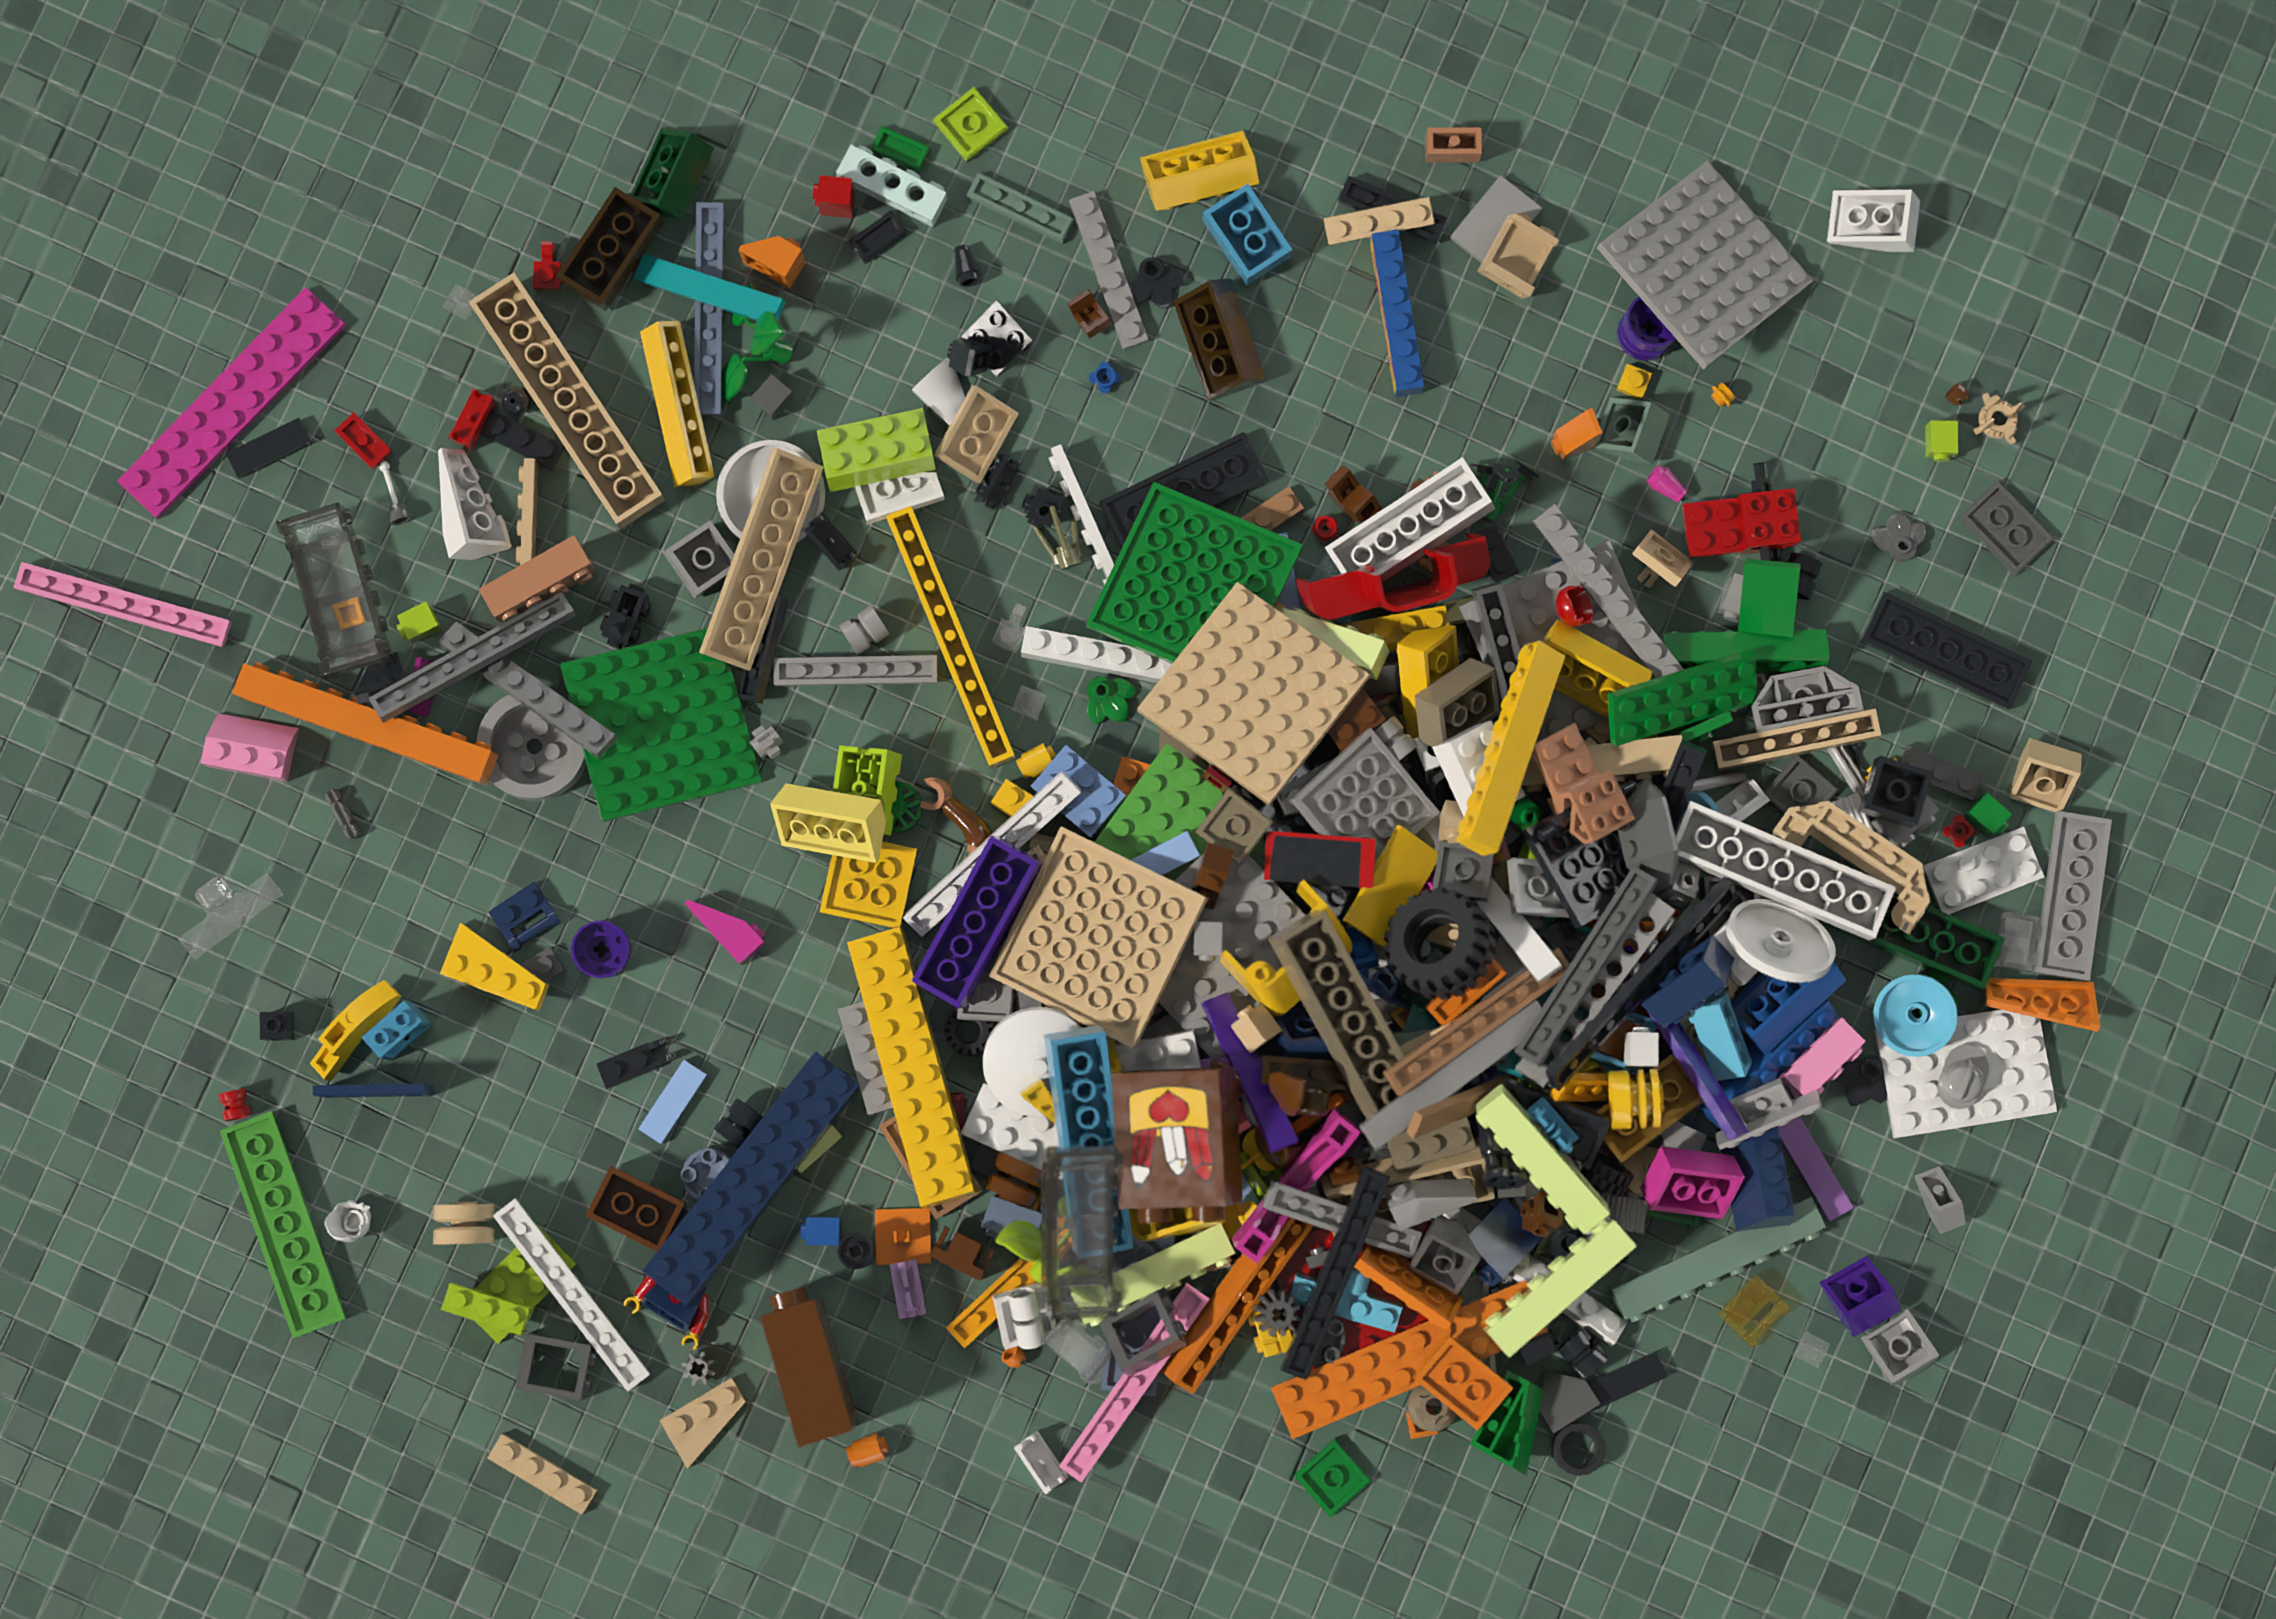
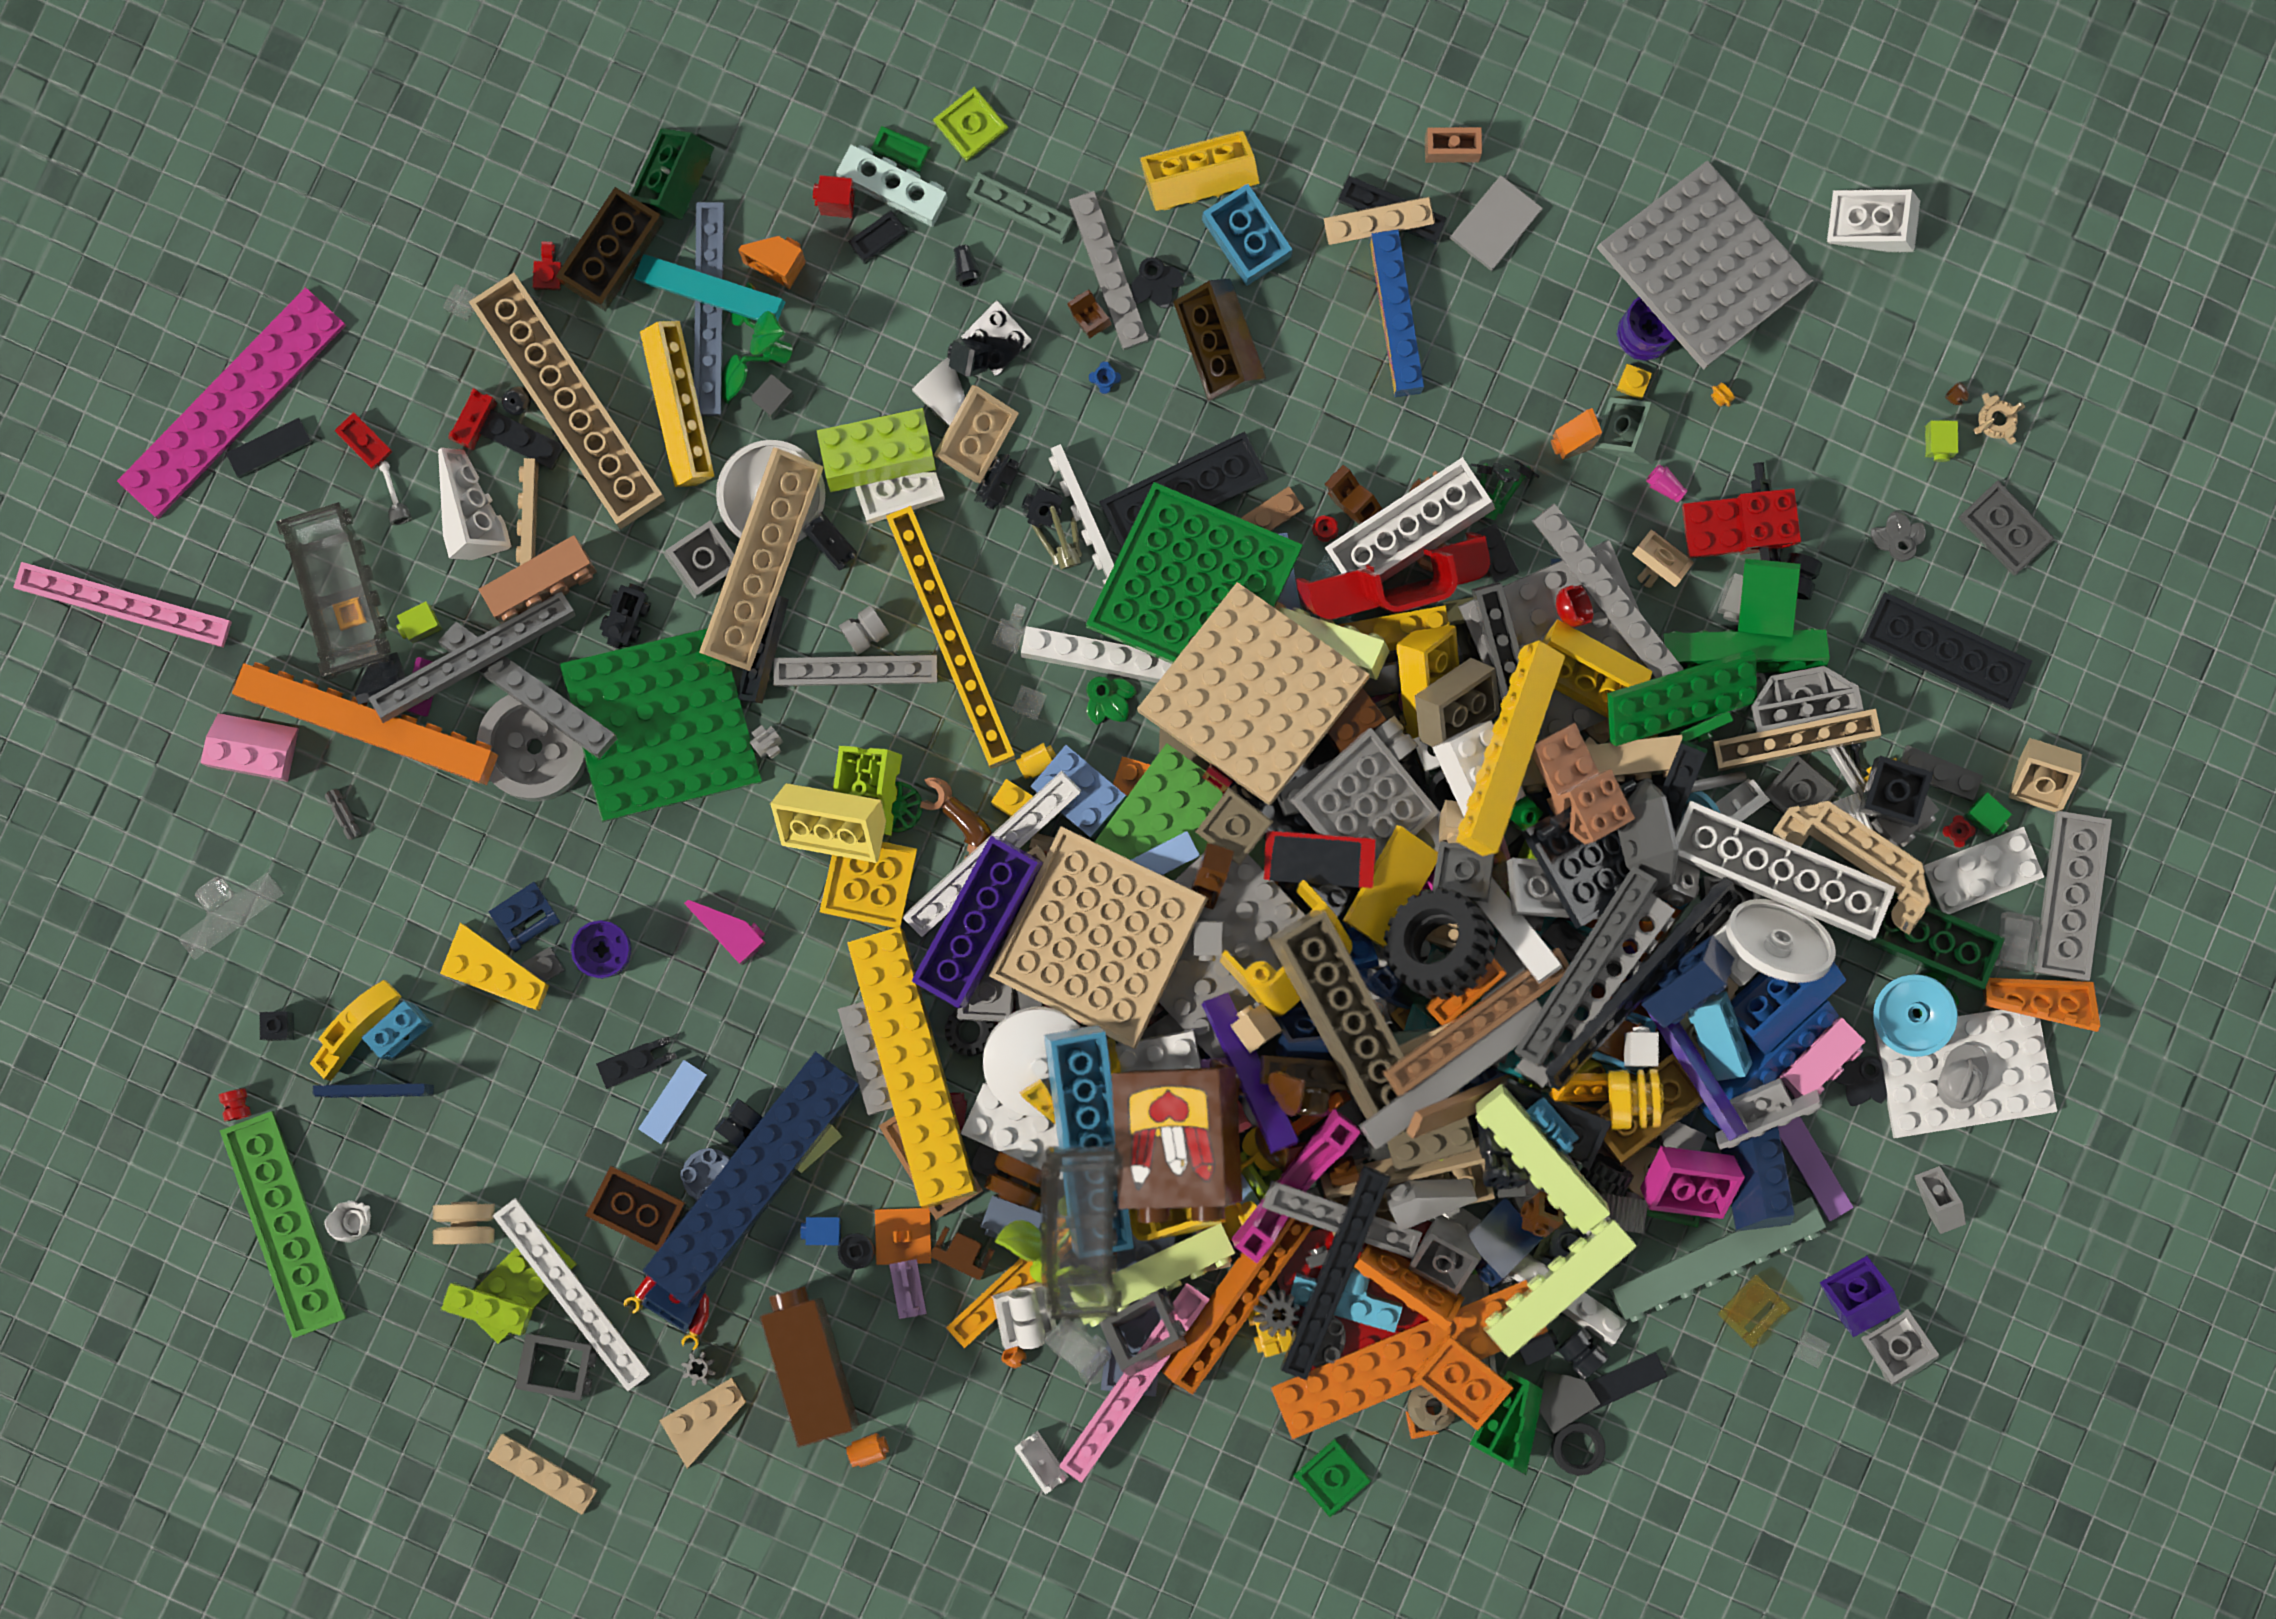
tan panel [1477,212,1560,299] -> none

